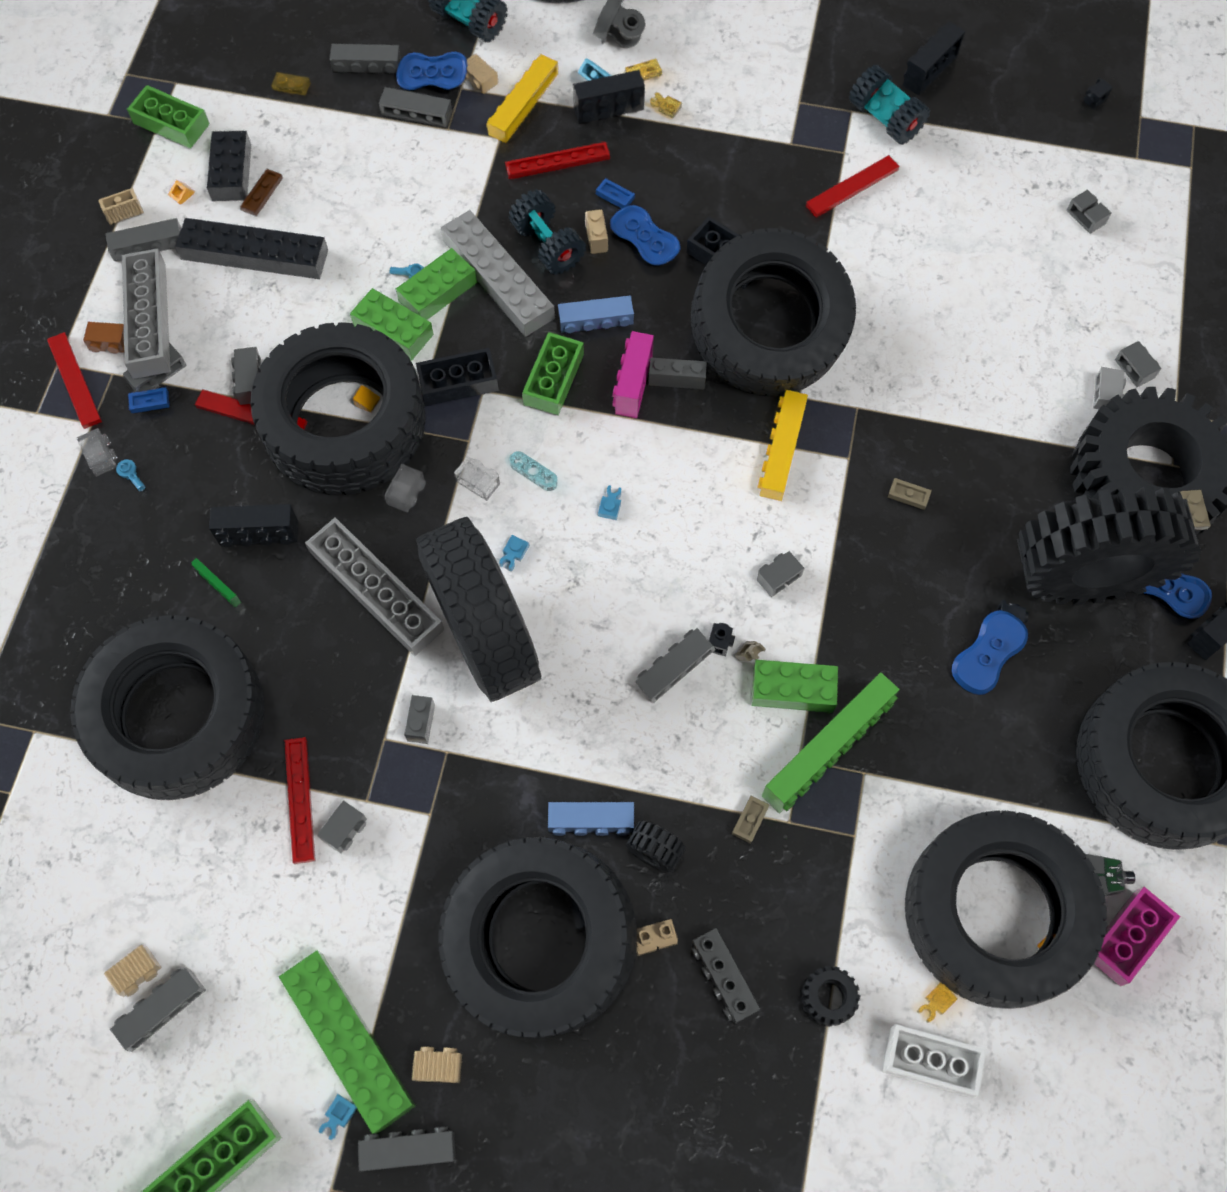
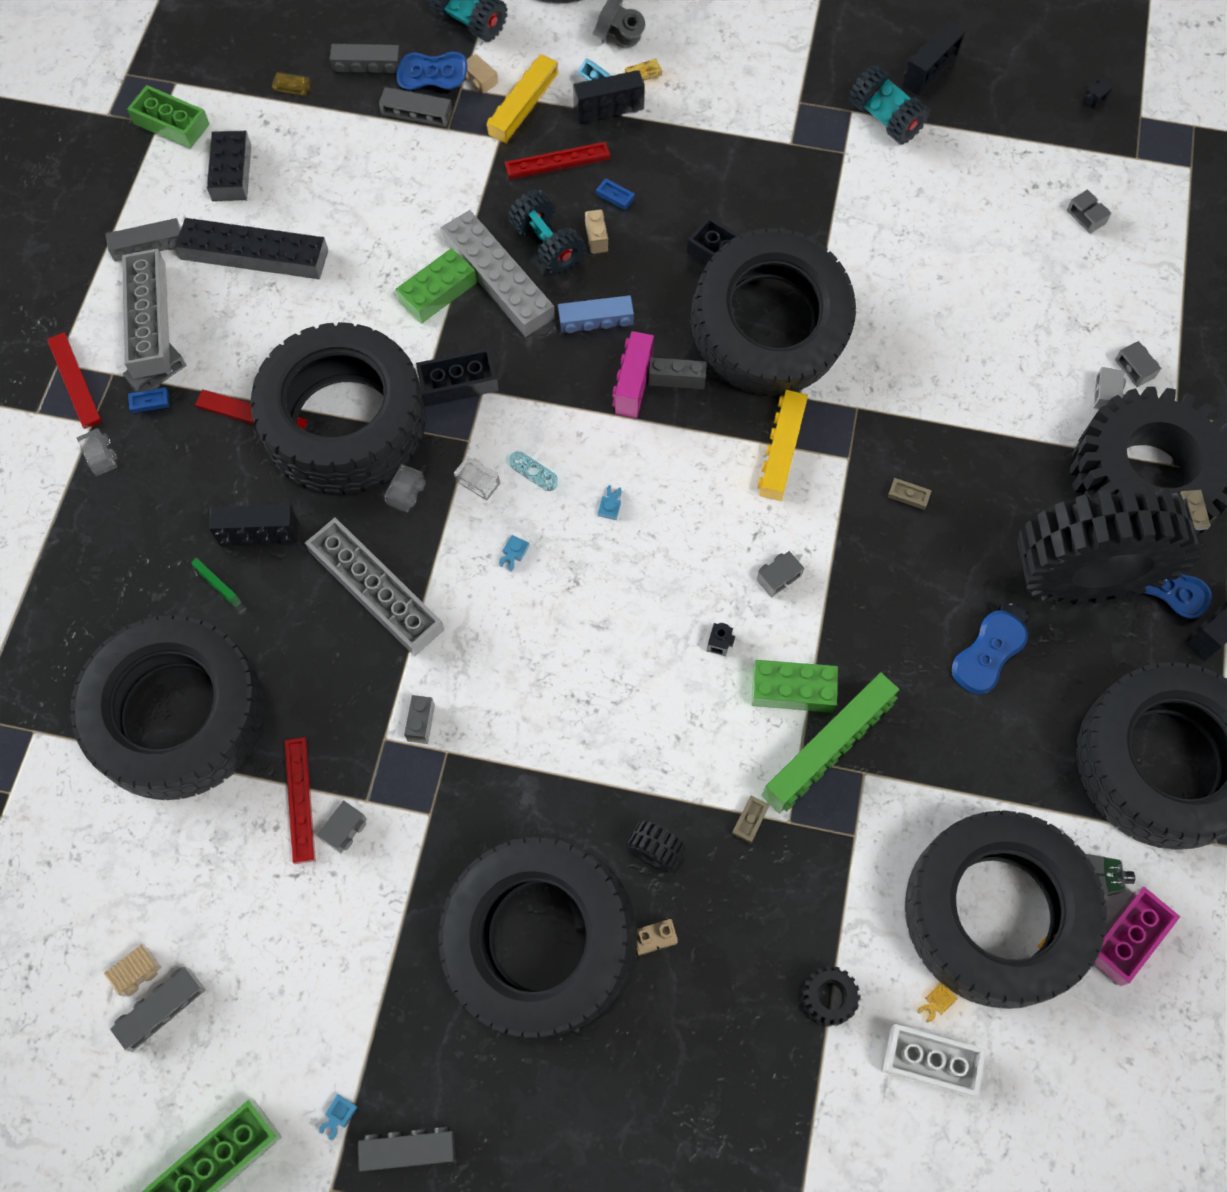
dark orange piece [83,322,124,353] -> none
tan brick [98,188,143,225] -> none
dark azure plate [116,459,145,491] -> none
light orange slope [168,180,195,204] -> none
dark grey brick [231,347,261,405] -> none
reddish brown tile [240,169,283,217] -> none
bright green brick [278,950,416,1134] -> none
bright green brick [350,288,434,361] -> none
light orange slope [353,385,380,413] -> none
dark azure plate [390,263,424,278] -> none
tan brick [412,1047,462,1083] -> none
black tyre [416,517,542,702] -> none
bright green brick [522,332,584,415] -> none
medium blue brick [548,802,634,836] -> none
blue plate [610,205,680,266] -> none
dark grey brick [635,628,716,703] -> none
clear yellow plate [650,92,682,118] -> none
dark grey brick [691,928,760,1024] -> none
dark tan plate [734,641,766,662] -> none
red tile [806,155,900,218] -> none

